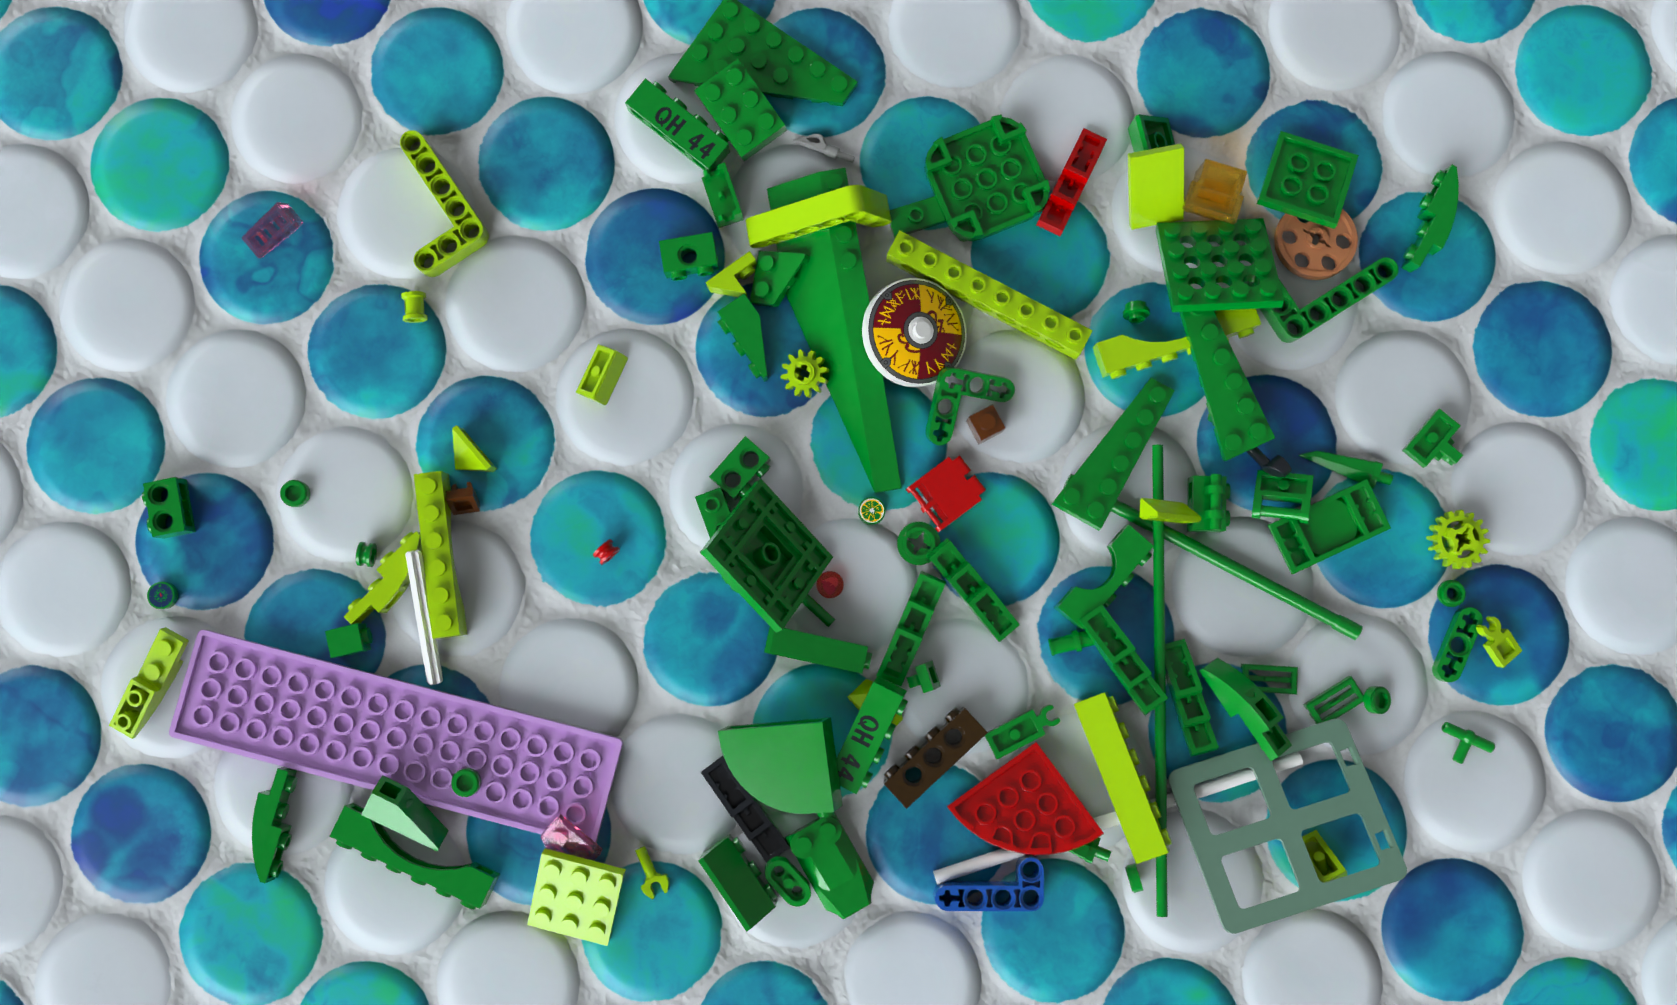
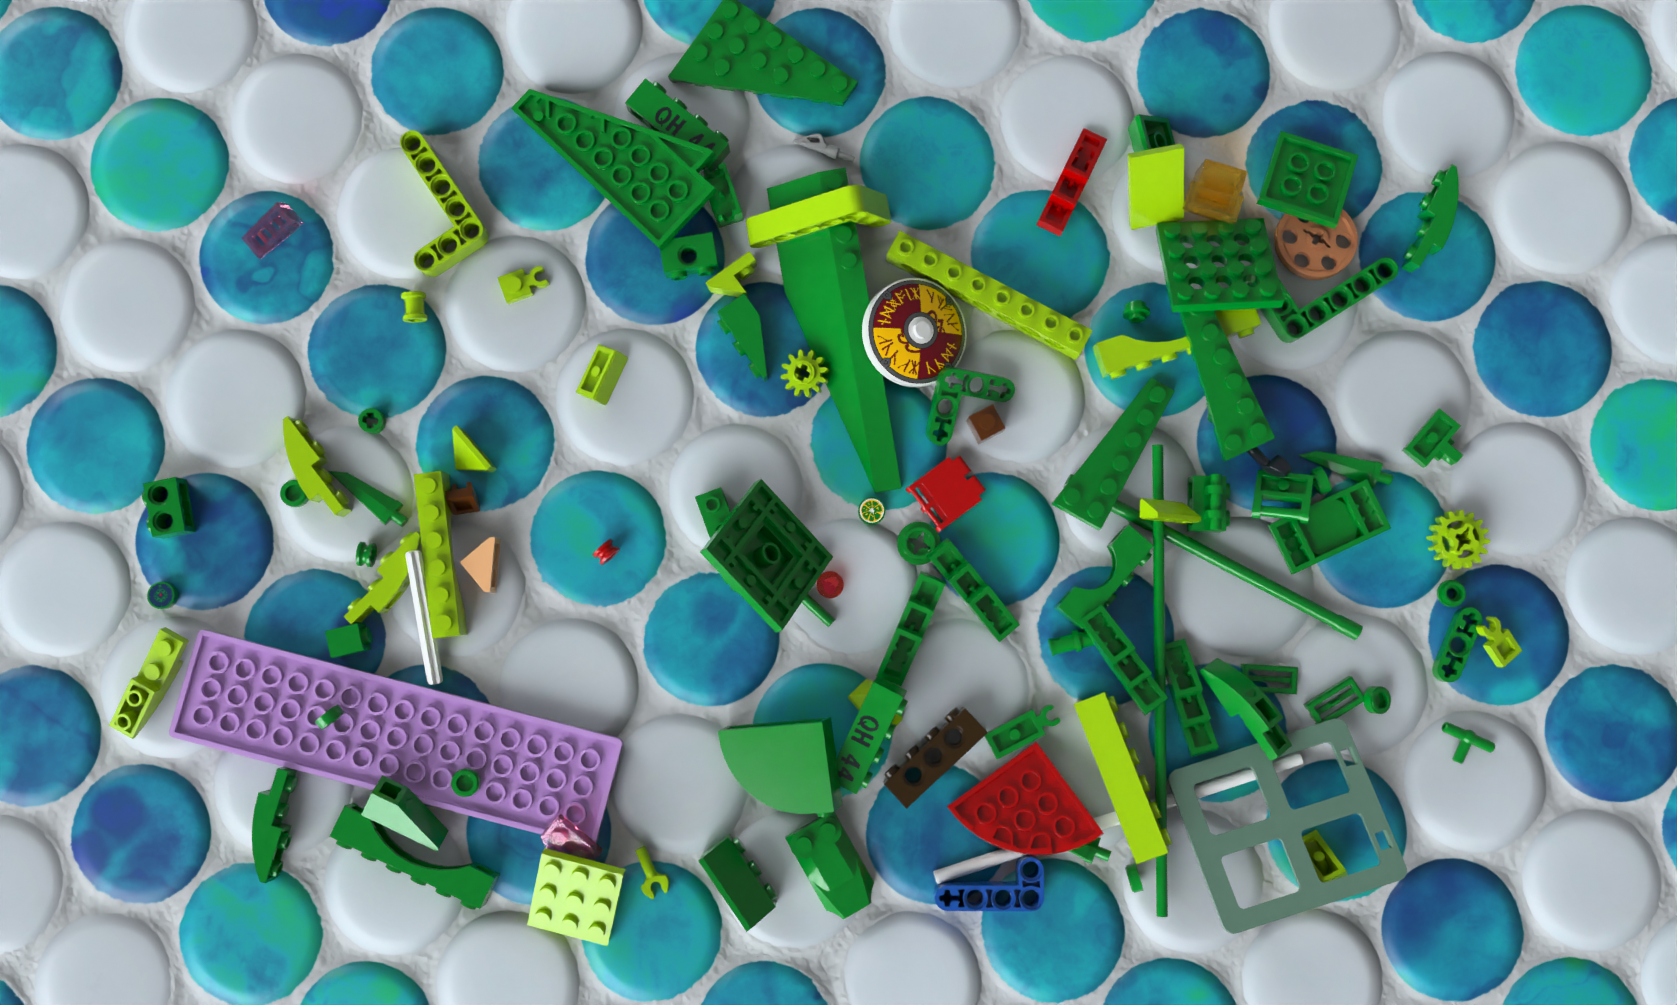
green brick [694,58,787,162] -> none
black slope [701,756,790,863] -> none
green brick [709,436,771,501] -> none
green wing [750,251,809,307] -> none
green slope [764,627,872,674] -> none
green plate [765,856,811,907] -> none
green plate [890,196,945,239] -> none
green tile [907,660,941,693] -> none
green plate [924,114,1050,242] -> none
none -> lime slope [283,416,352,517]
none -> green tile [315,704,344,729]
none -> green bar [329,471,408,527]
none -> green bush [358,408,386,434]
none -> light nougat slope [460,537,501,593]
none -> lime plate [497,266,550,305]
none -> green wing [511,89,717,250]
none -> green tile [1310,466,1332,495]

